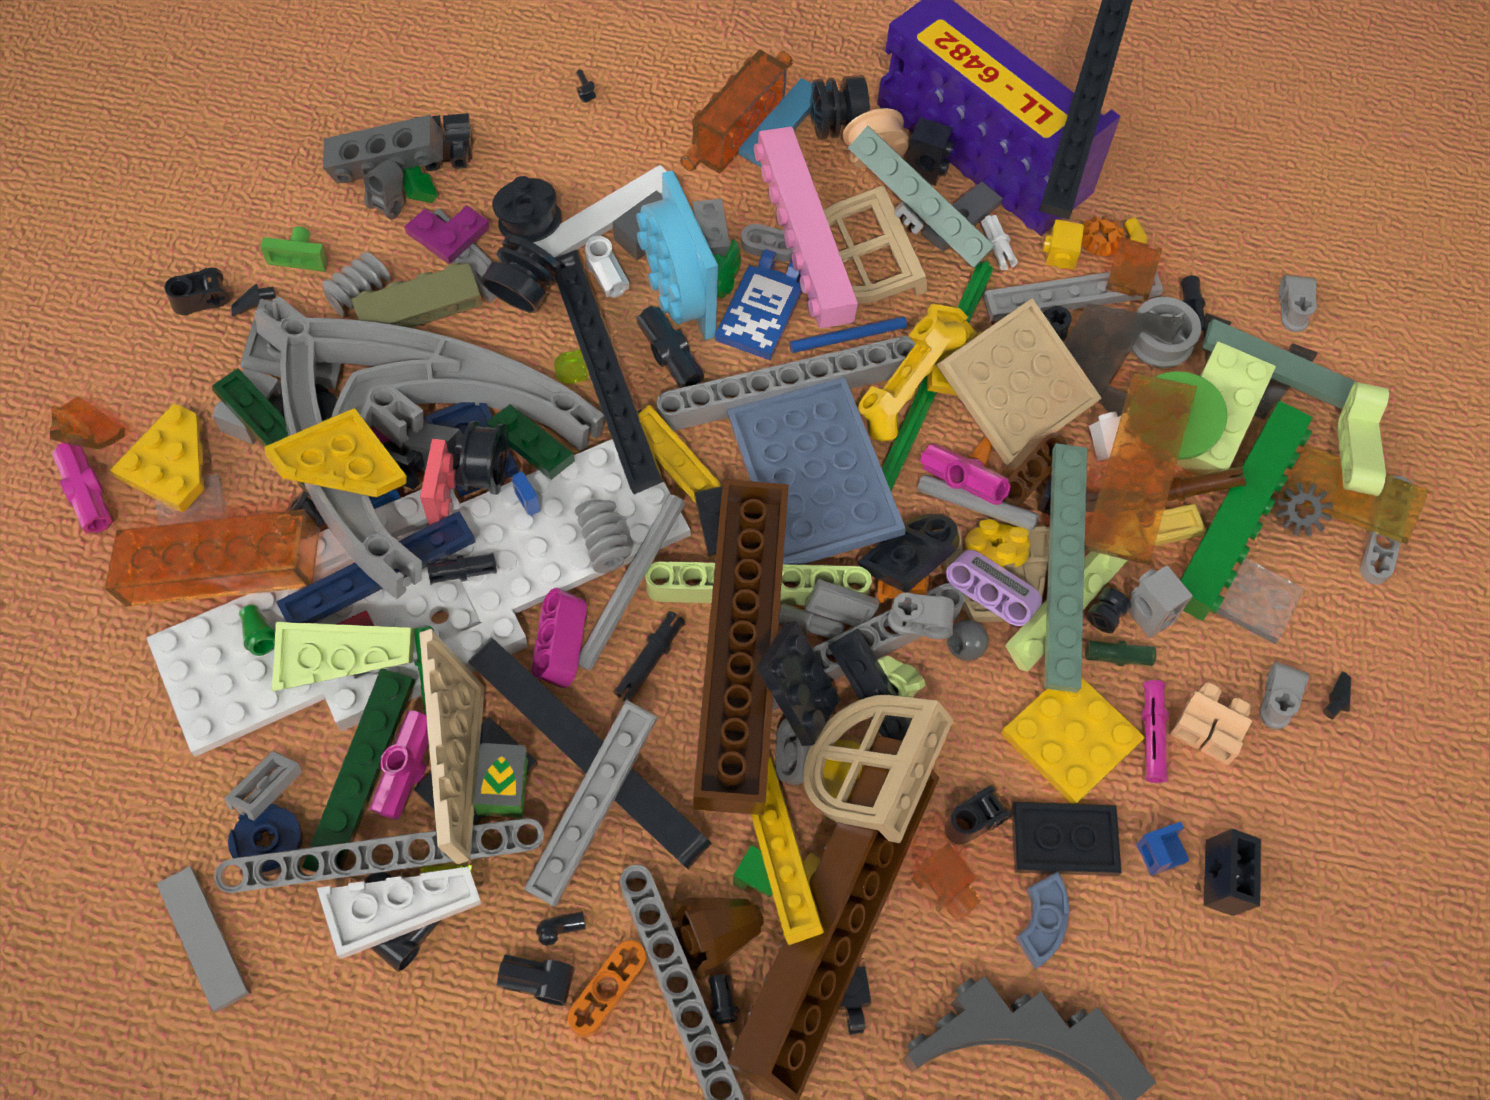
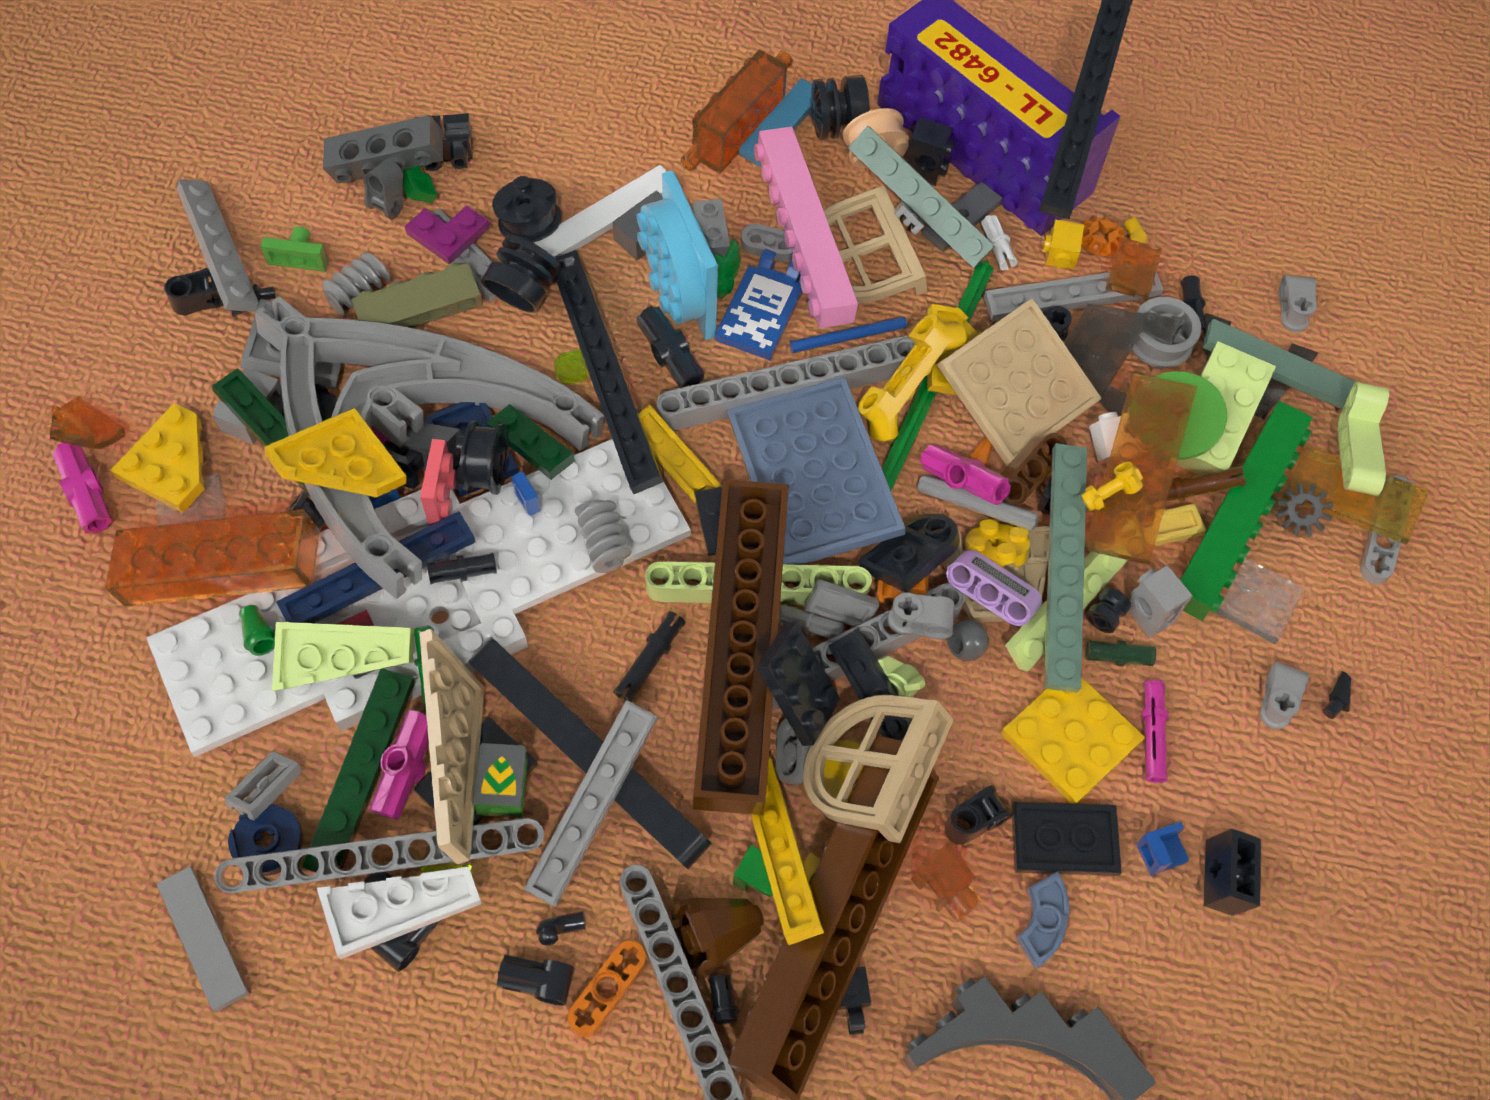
dark pink beam [532,588,587,688] -> none
black hand [576,69,596,103] -> none
light grey axle [578,495,685,670] -> none
white piece [585,236,629,298] -> none
light nougat hips [1170,682,1252,765] -> none
none -> light grey plate [176,179,259,312]
none -> yellow bar [1080,462,1143,512]

